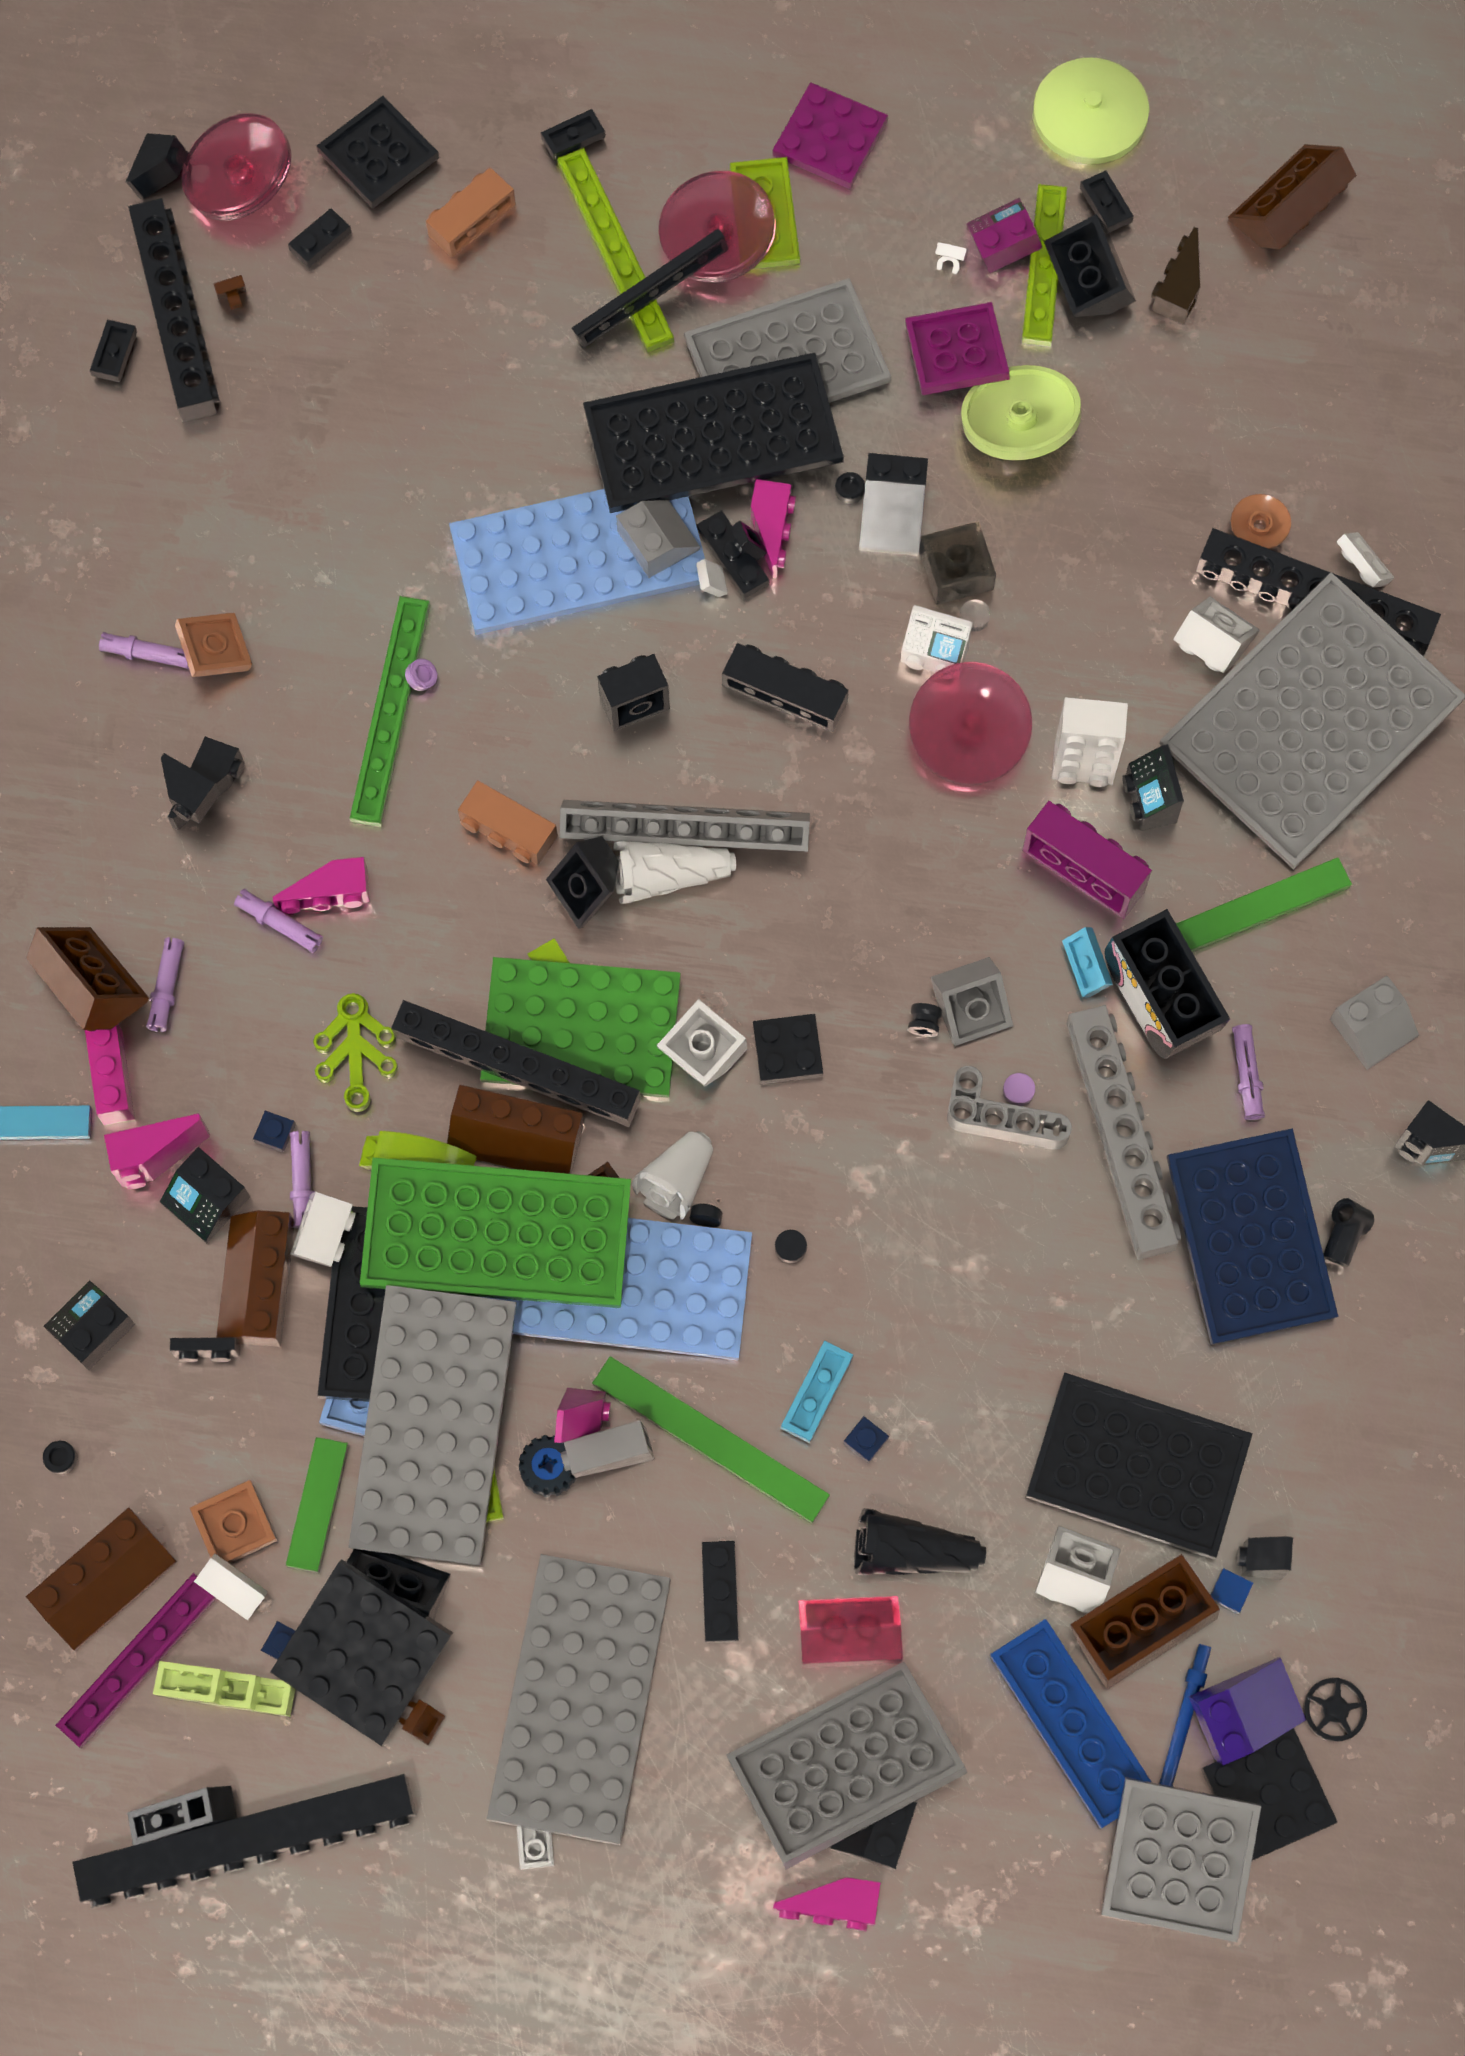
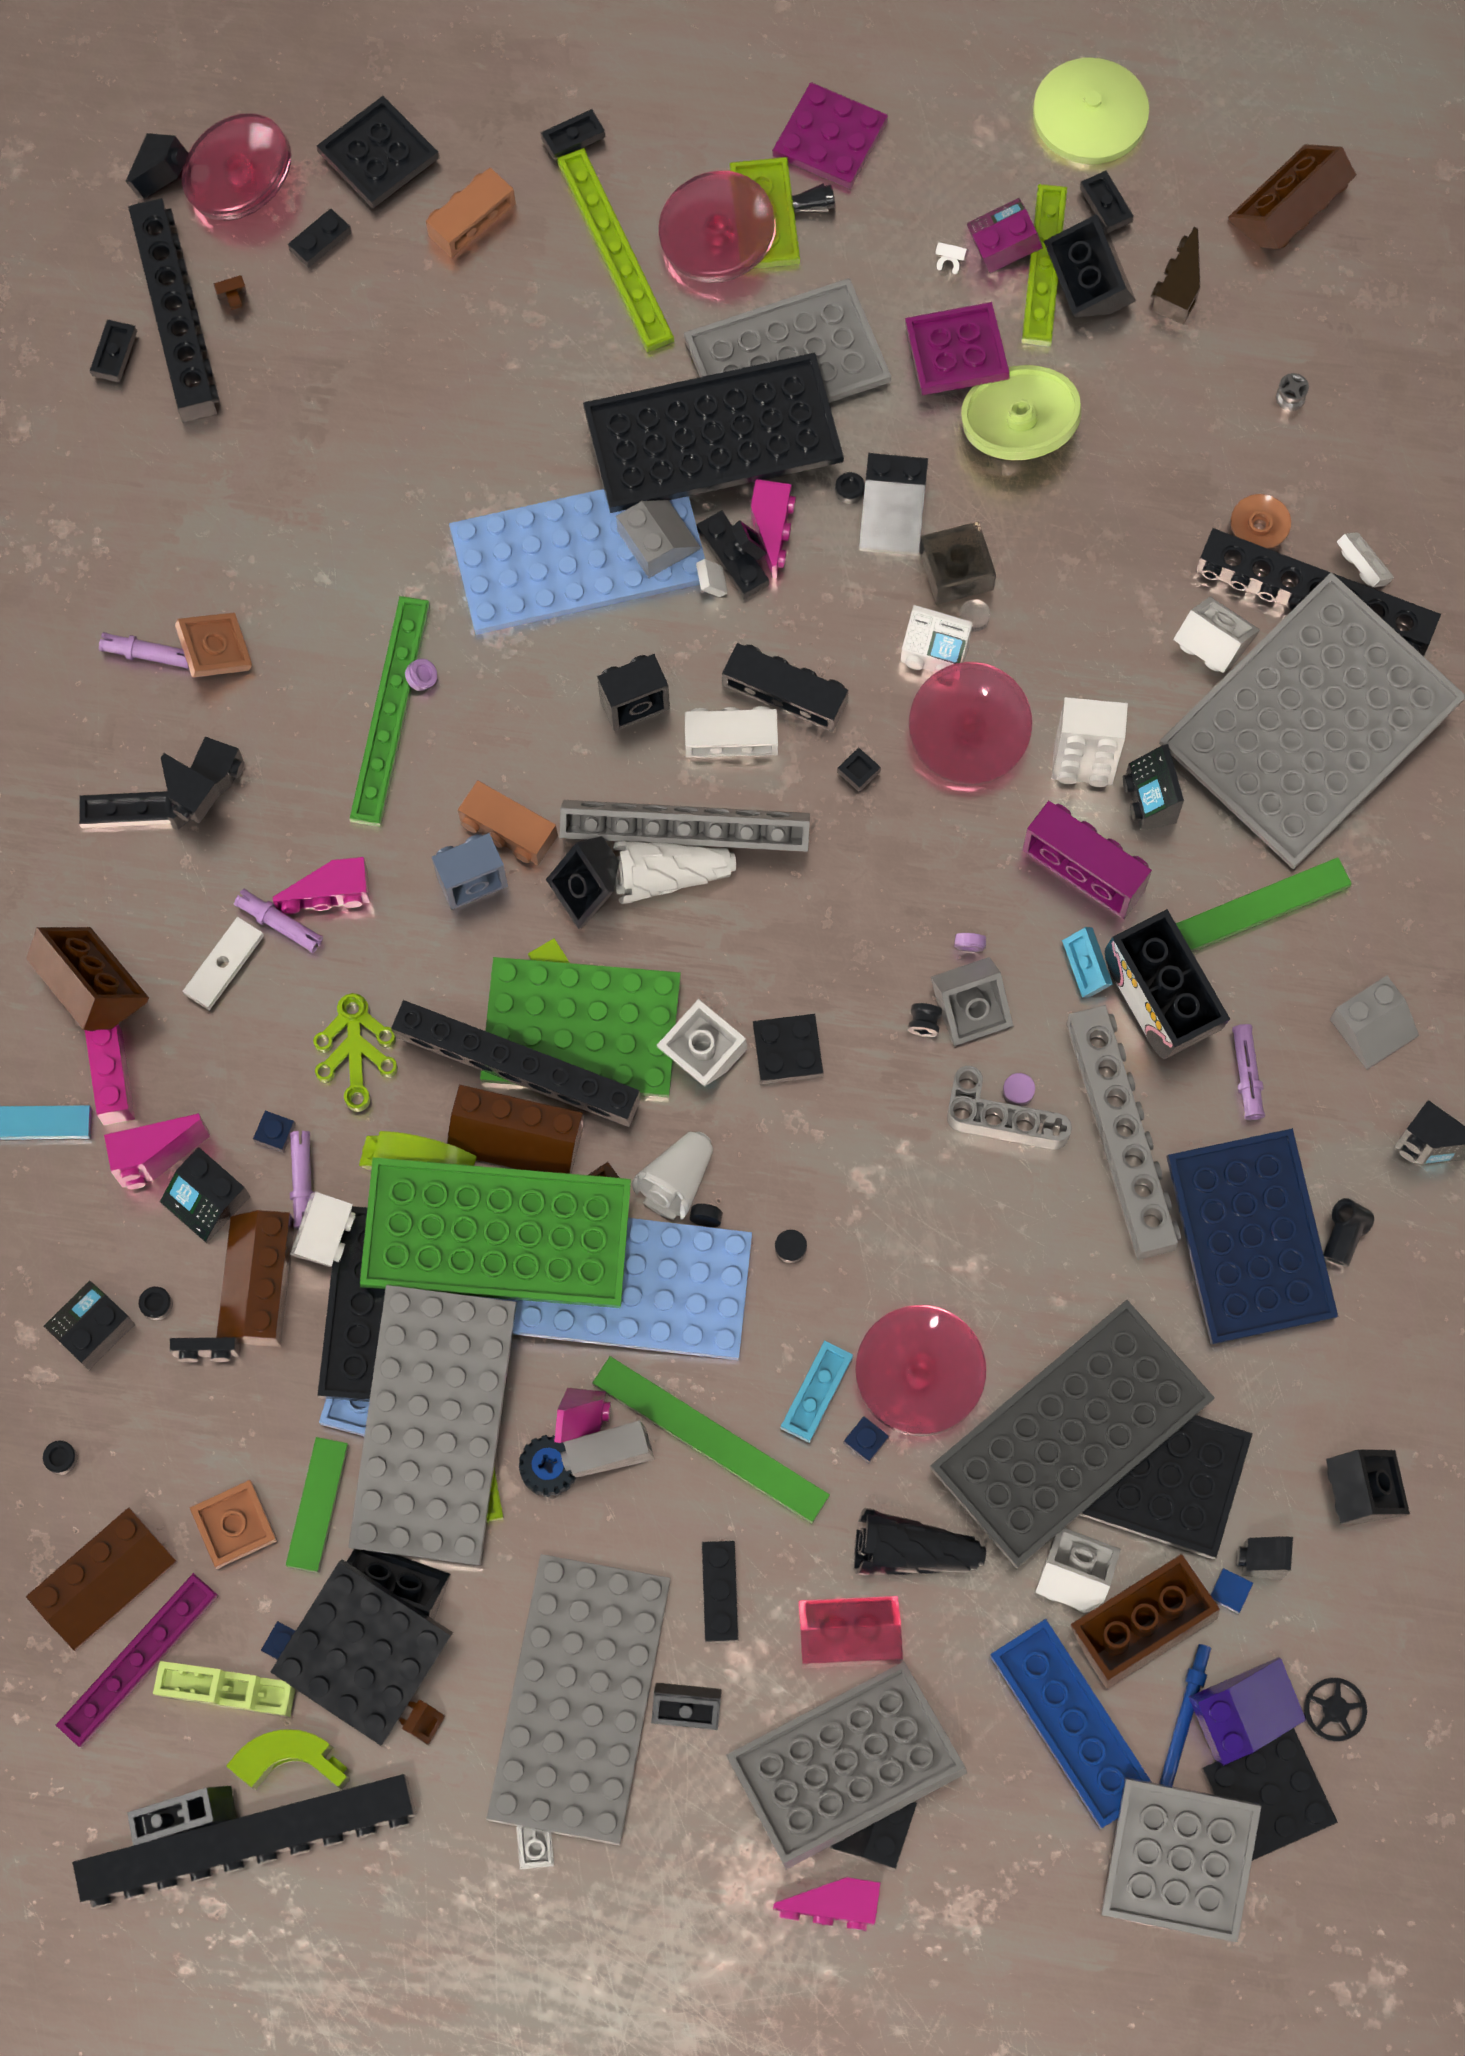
lavender pin [146,937,185,1032] -> none
white tile [194,1553,268,1620] -> none
black tile [572,228,729,348] -> none
none -> black tile [79,791,172,828]
none -> black tile [138,1286,172,1320]
none -> white tile [183,917,264,1011]
none -> lime arch [226,1729,350,1790]
none -> sand blue brick [432,833,508,910]
none -> black slope [651,1683,722,1730]
none -> white brick [685,706,778,757]
none -> black cone [792,183,836,213]
none -> black plate [837,747,881,792]
none -> clear pink dish [855,1305,986,1436]
none -> dark grey plate [930,1300,1215,1569]
none -> lavender tile [954,933,986,952]
none -> flat silver wheel [1276,373,1309,411]
none -> black slope [1326,1449,1410,1524]

